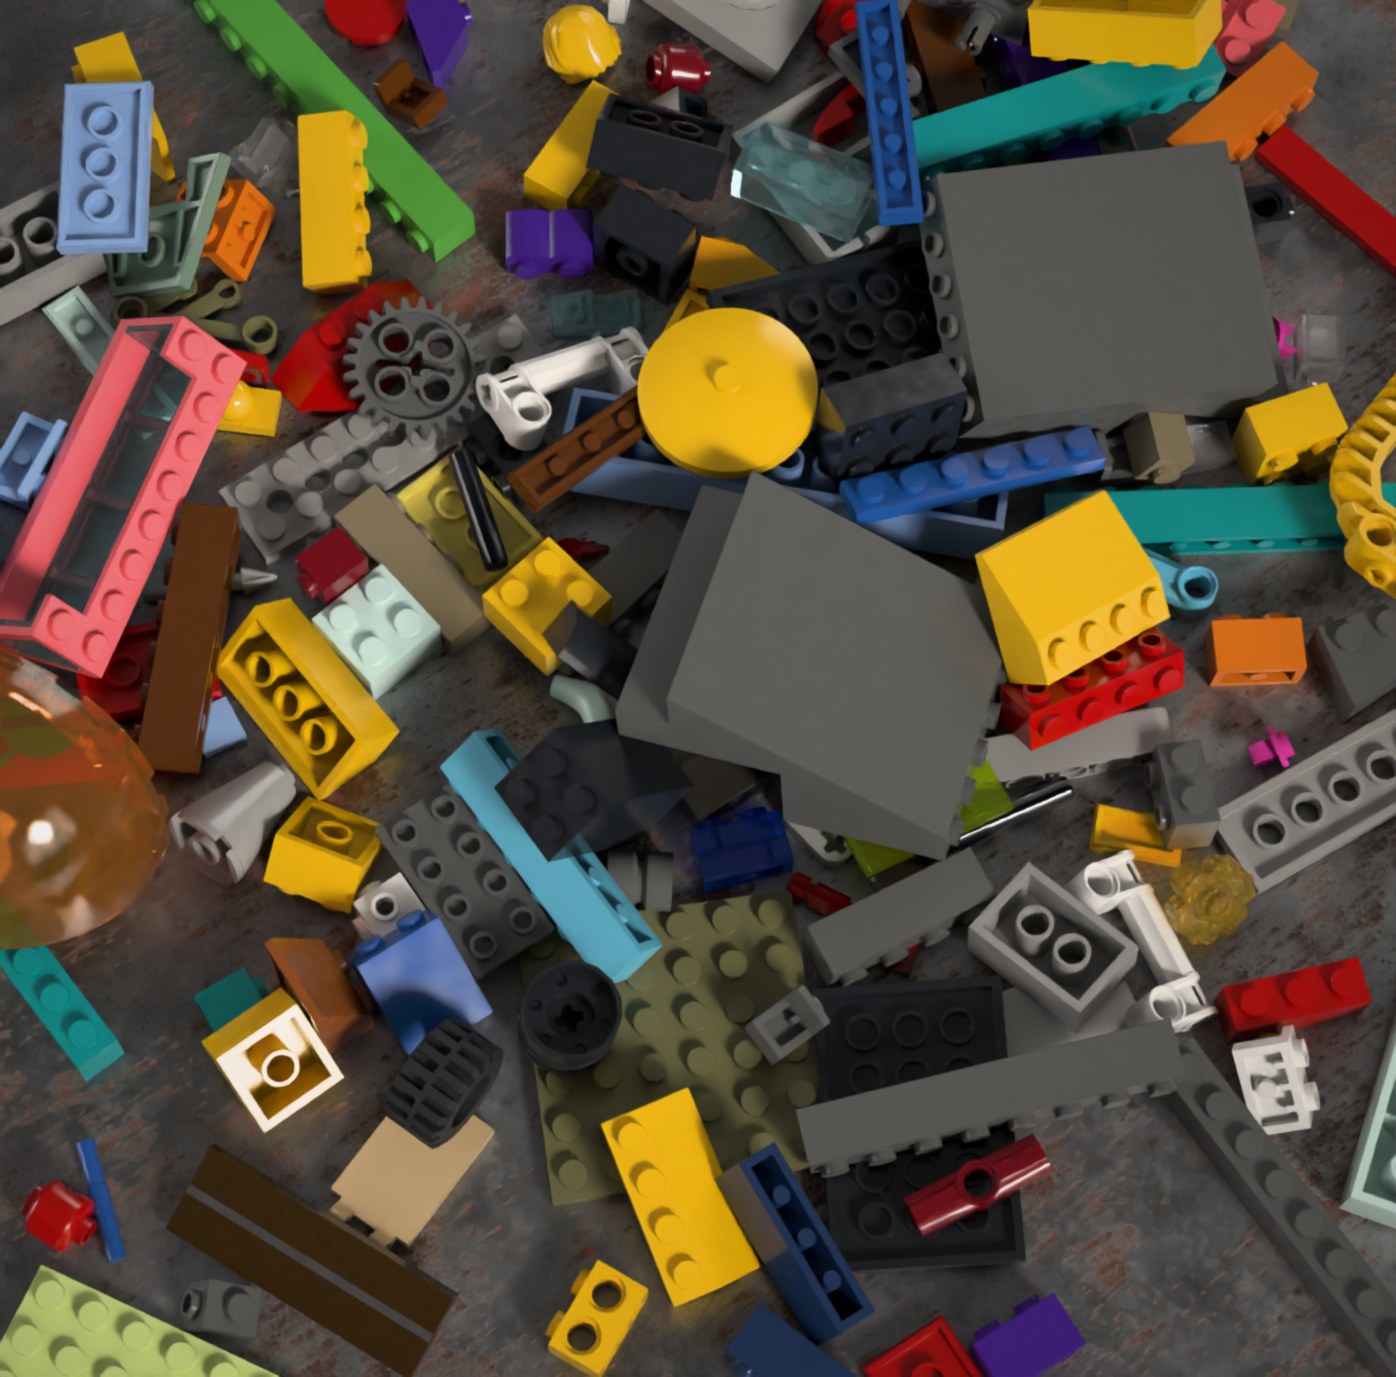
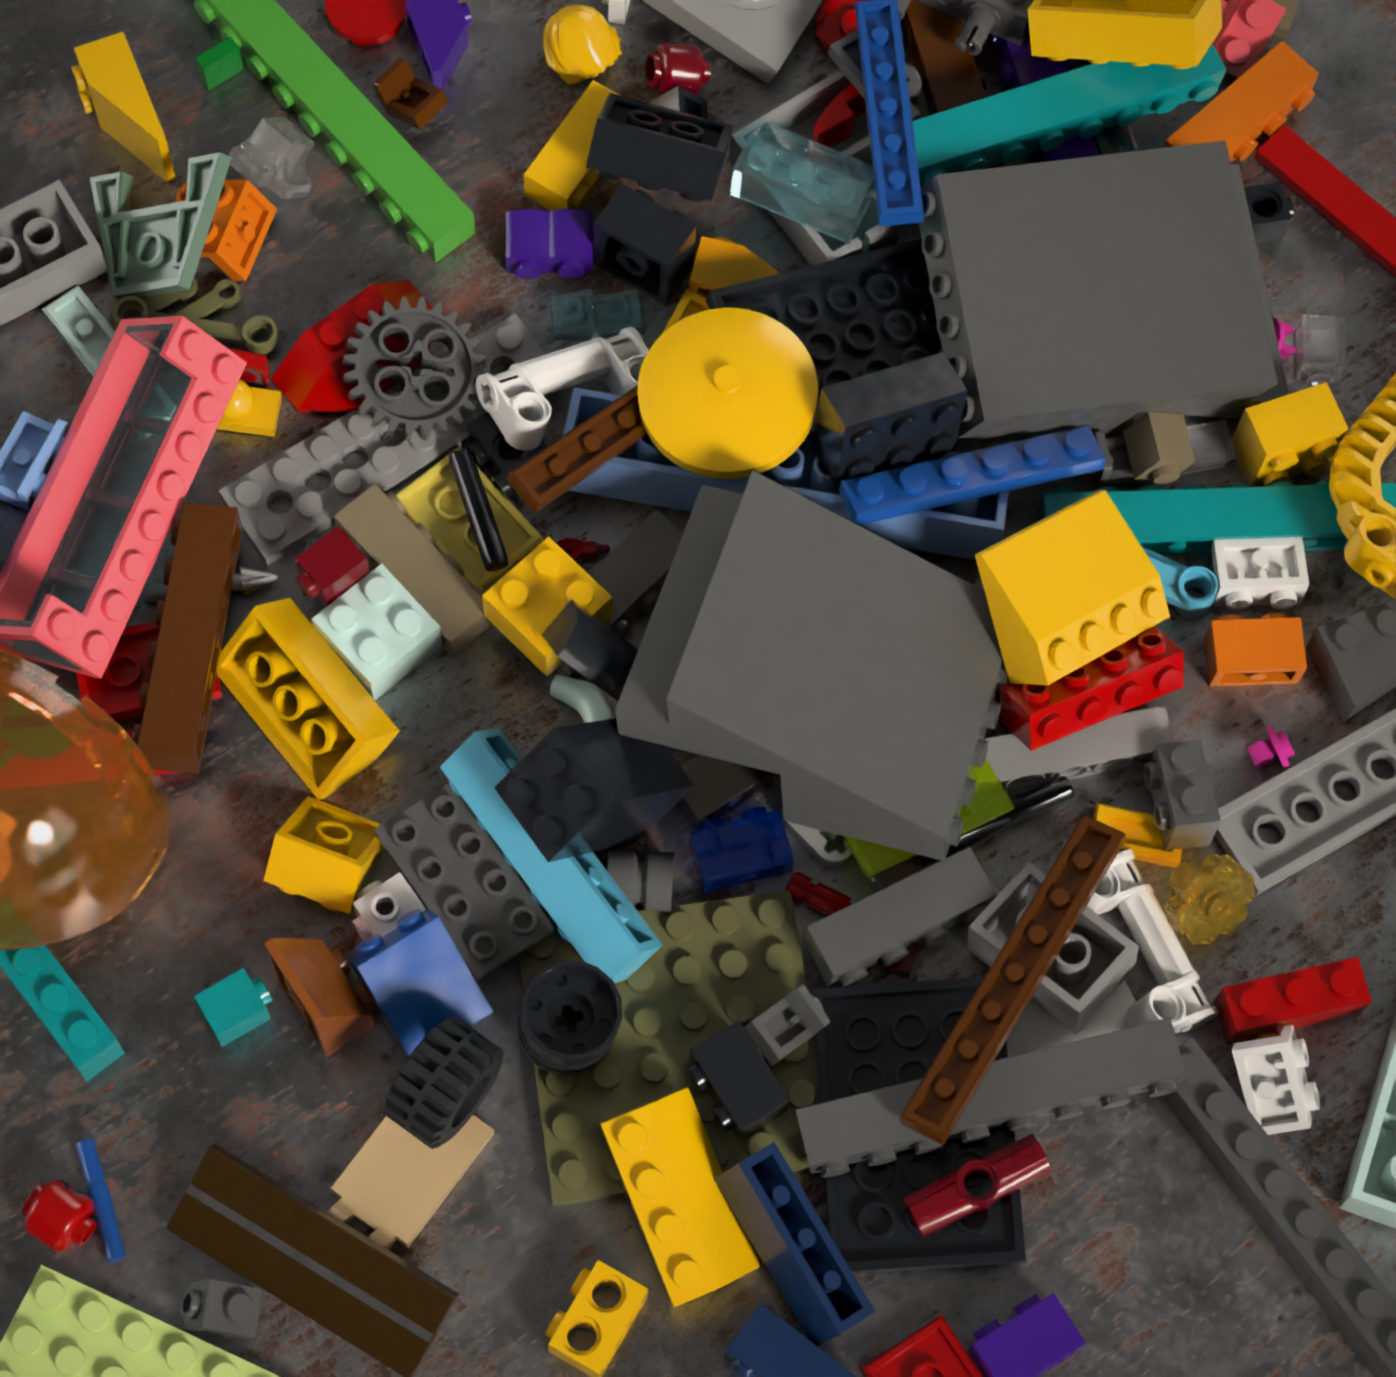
light blue tile [57,81,154,255] -> none
light grey cone [169,762,296,886] -> none
yellow brick [201,987,344,1133] -> none
light blue tile [203,696,247,759] -> none
yellow brick [298,110,372,295] -> none
none -> green tile [195,37,244,91]
none -> black brick [686,1020,790,1140]
none -> reddish brown tile [900,814,1125,1145]
none -> white bracket [1211,537,1309,611]

